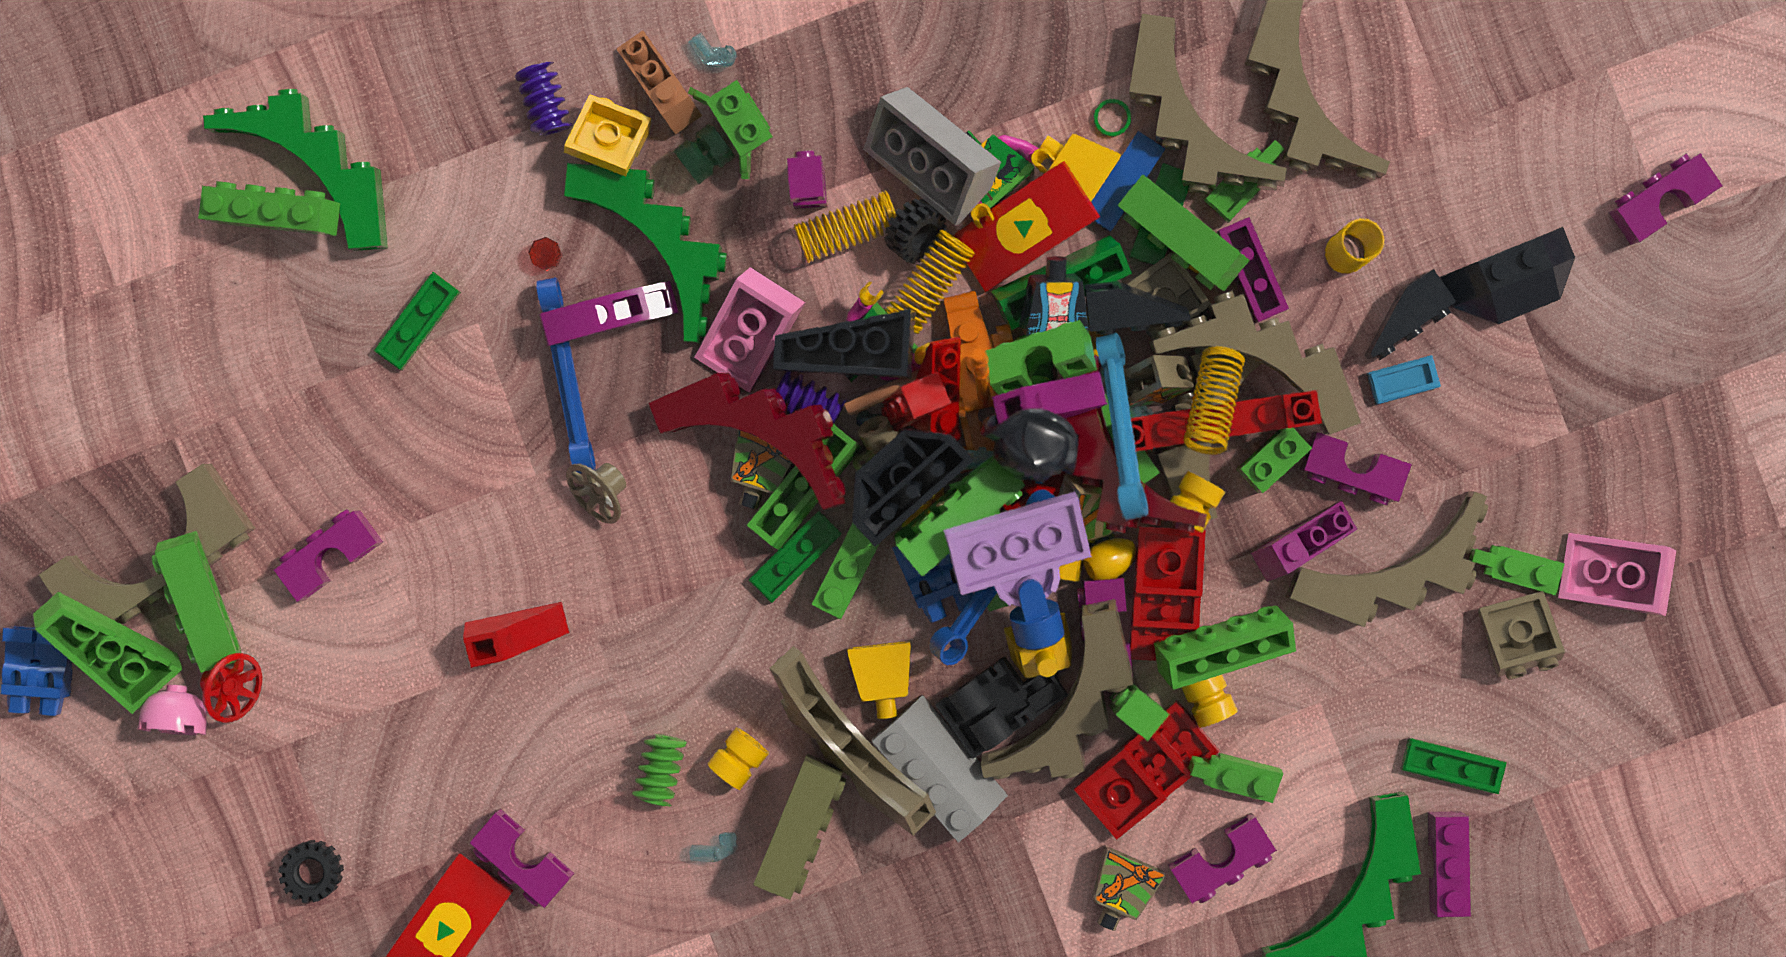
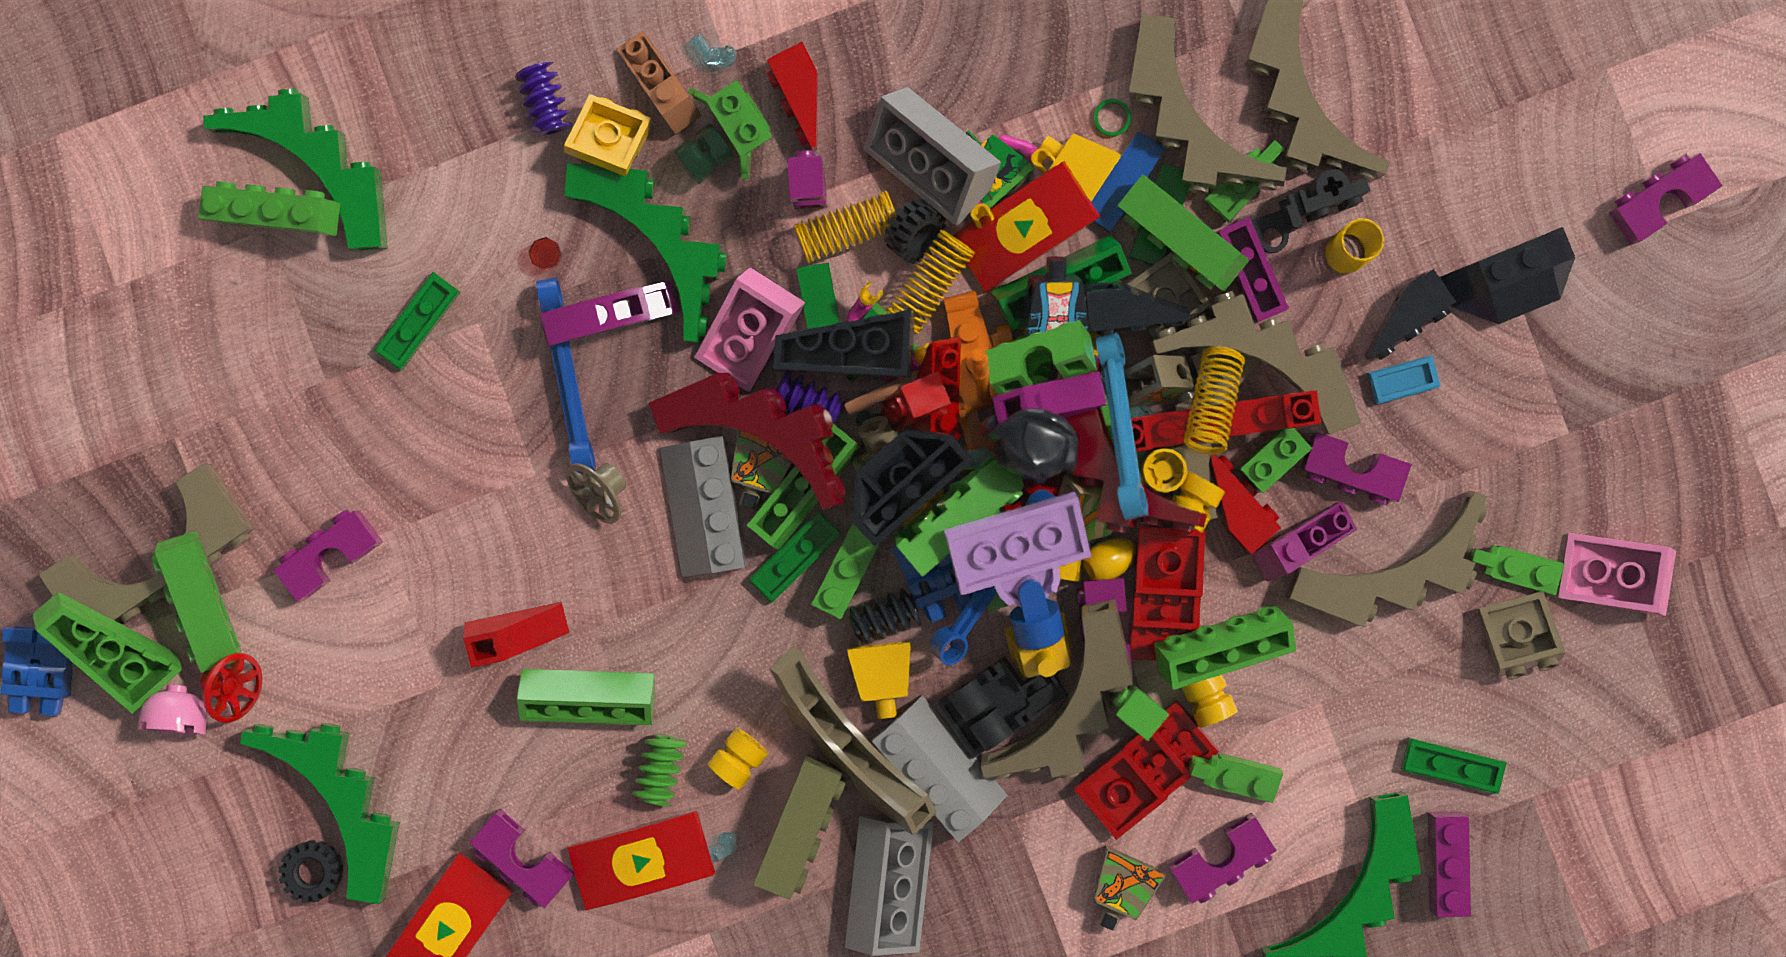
none -> green arch [240,723,400,905]
none -> bright green brick [517,669,656,725]
none -> red slope [567,811,716,911]
none -> light grey slope [660,436,747,577]
none -> red slope [765,42,818,152]
none -> green tile [796,262,840,329]
none -> light grey slope [845,816,934,956]
none -> black piece [849,588,922,647]
none -> yellow wheel [1139,448,1187,492]
none -> red slope [1209,455,1281,555]
none -> black plate [1251,170,1370,254]

